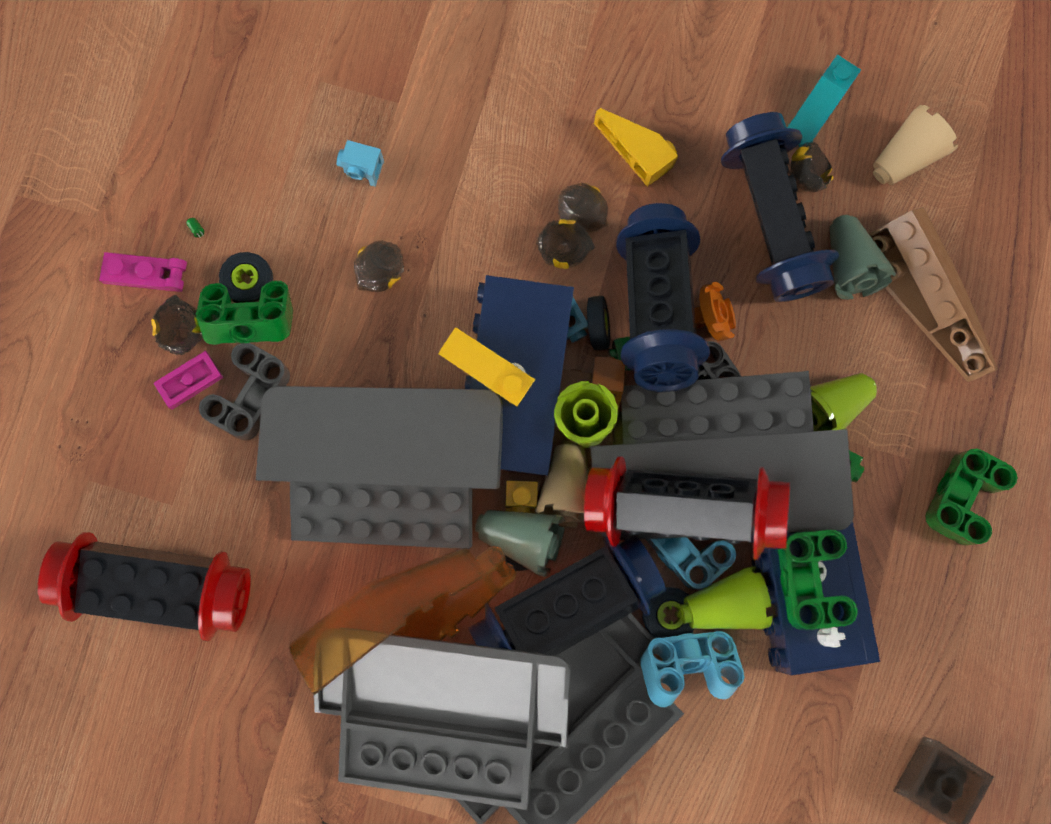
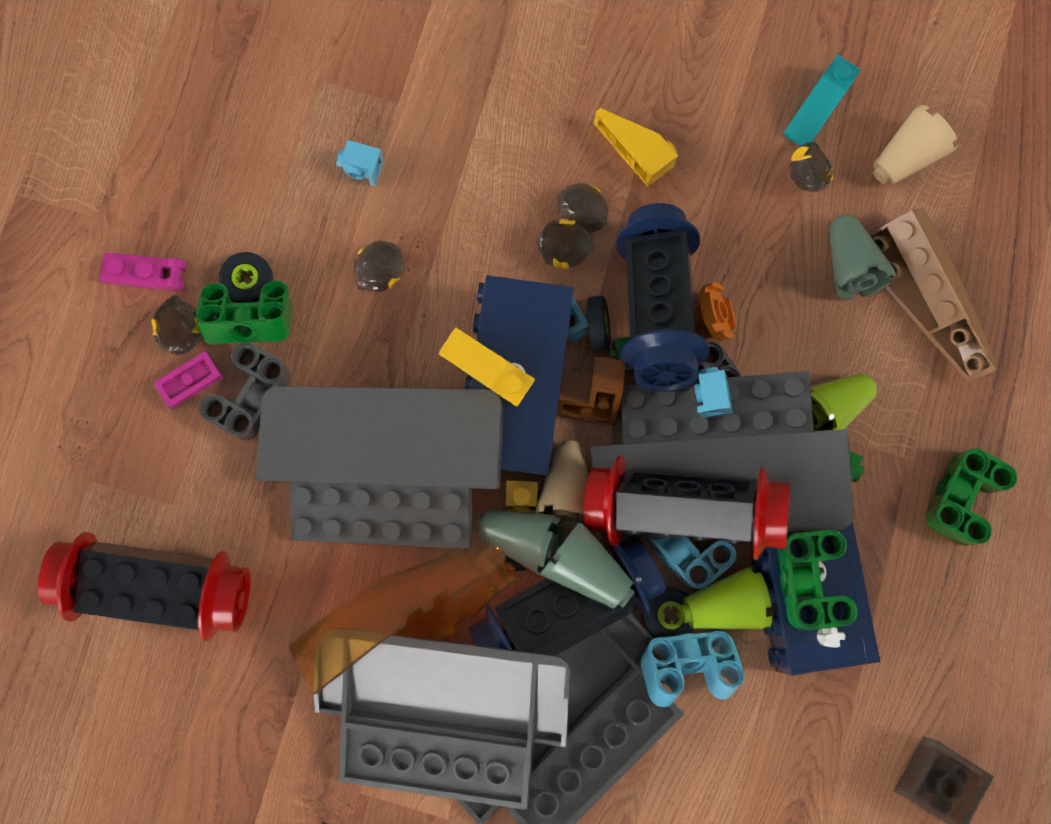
green piece [186,217,205,238] -> none
lime cone [554,381,618,448] -> none
brick [721,112,839,302] -> none
none -> sand green cone [541,522,634,609]
none -> medium azure brick [694,367,733,418]

